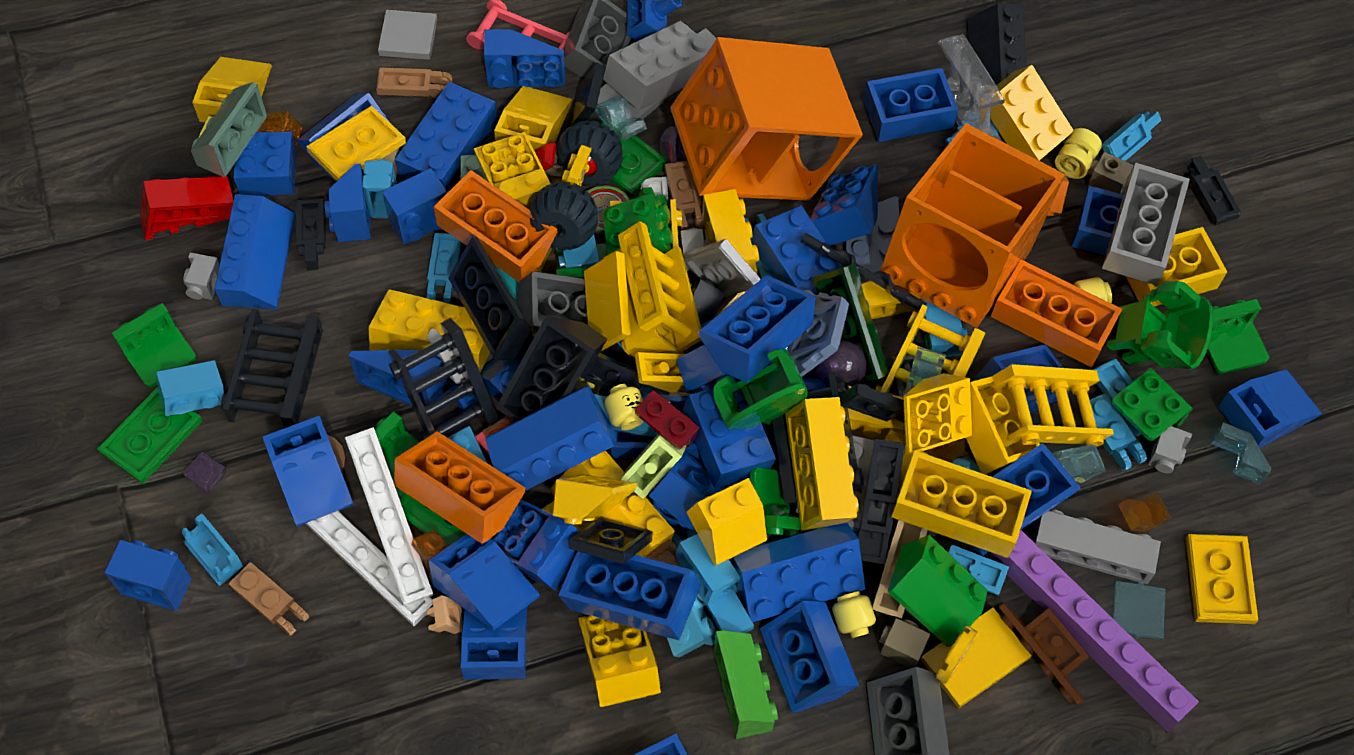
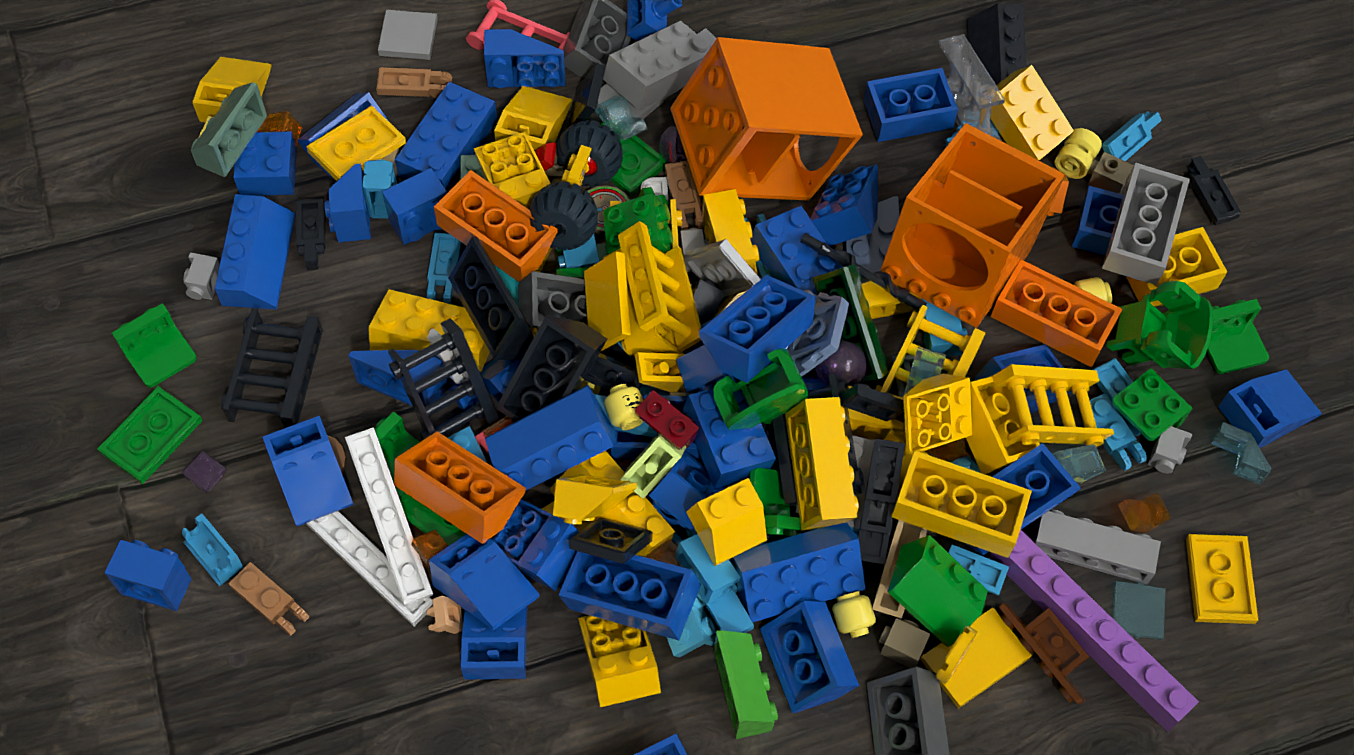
red wedge [140,176,234,240] -> none
dark azure brick [156,360,224,416] -> none

